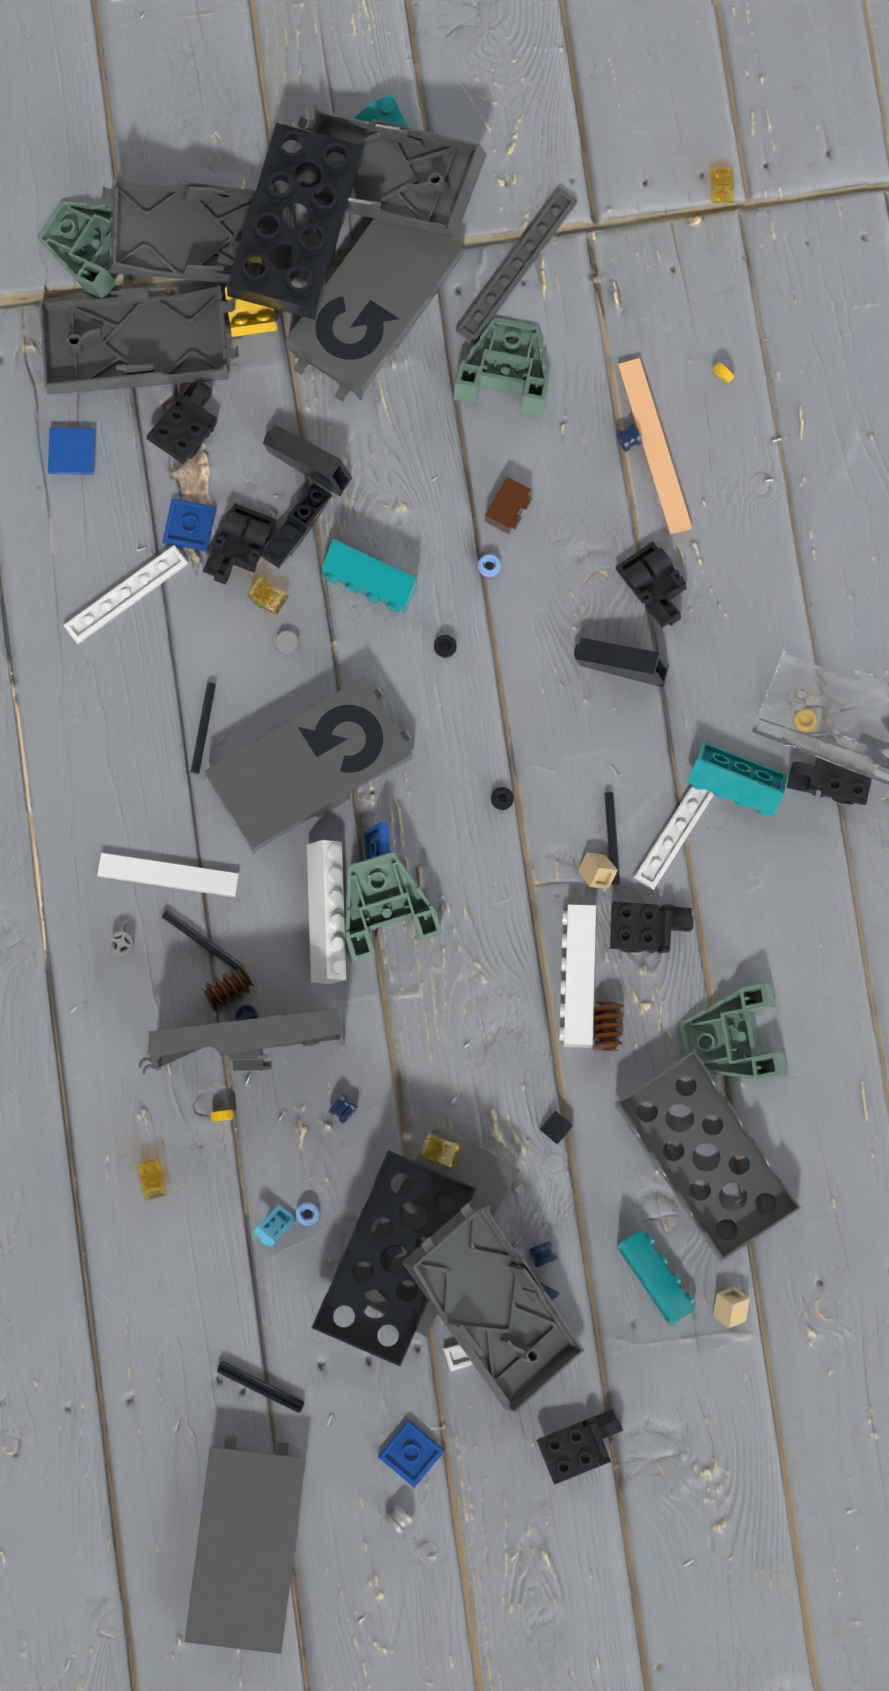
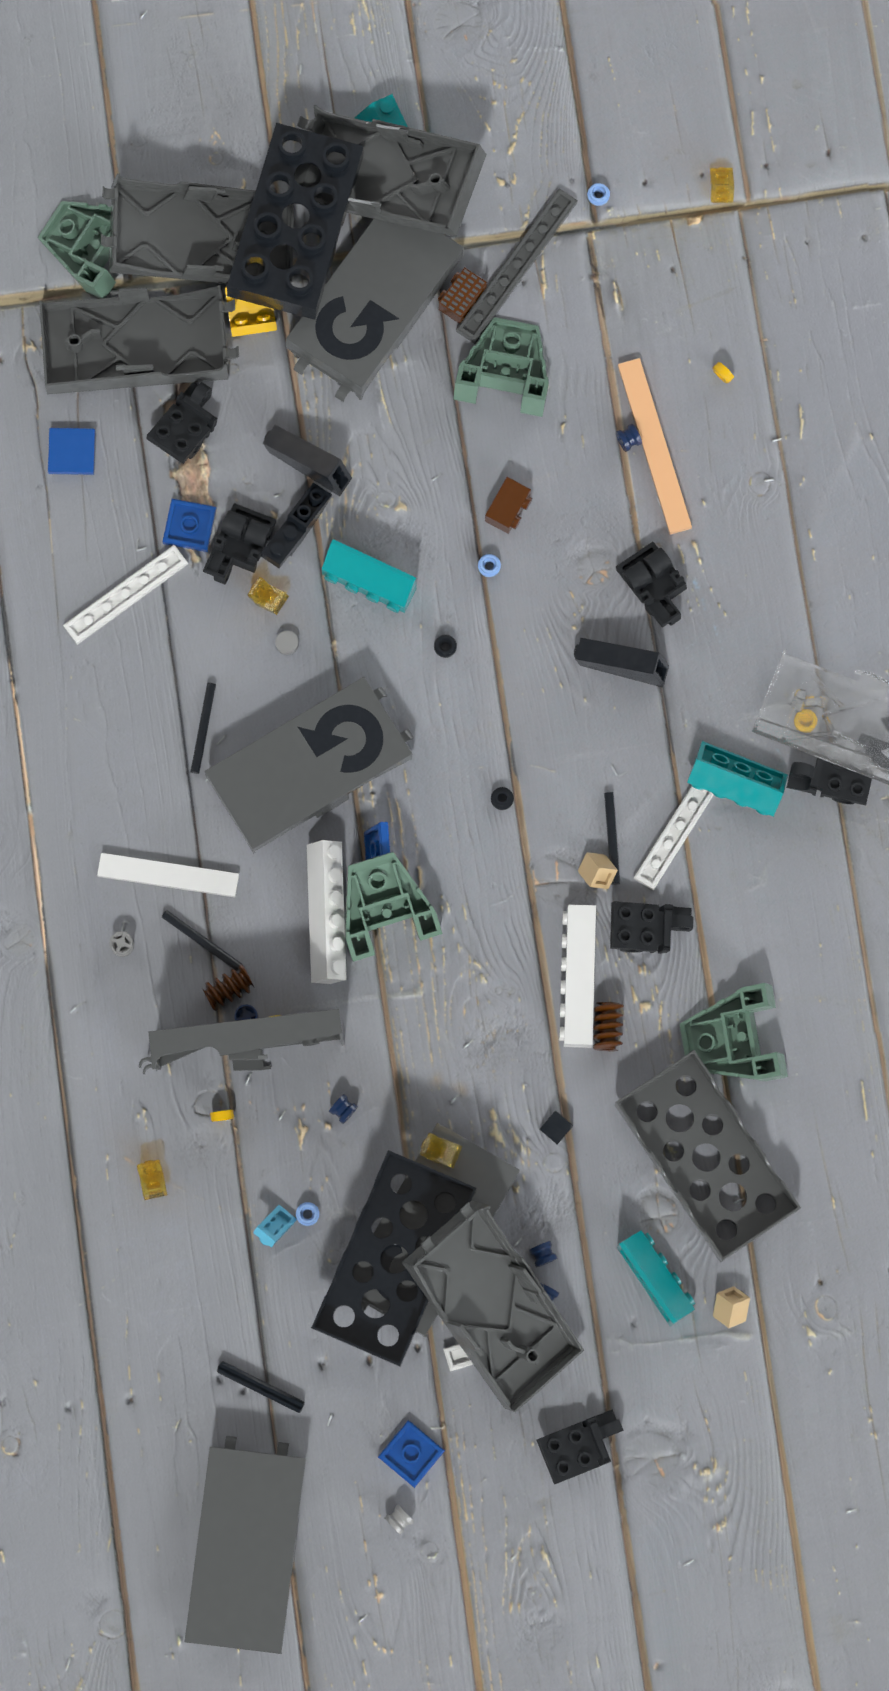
none -> reddish brown brick [437,267,487,324]
none -> light blue plate [587,183,610,206]

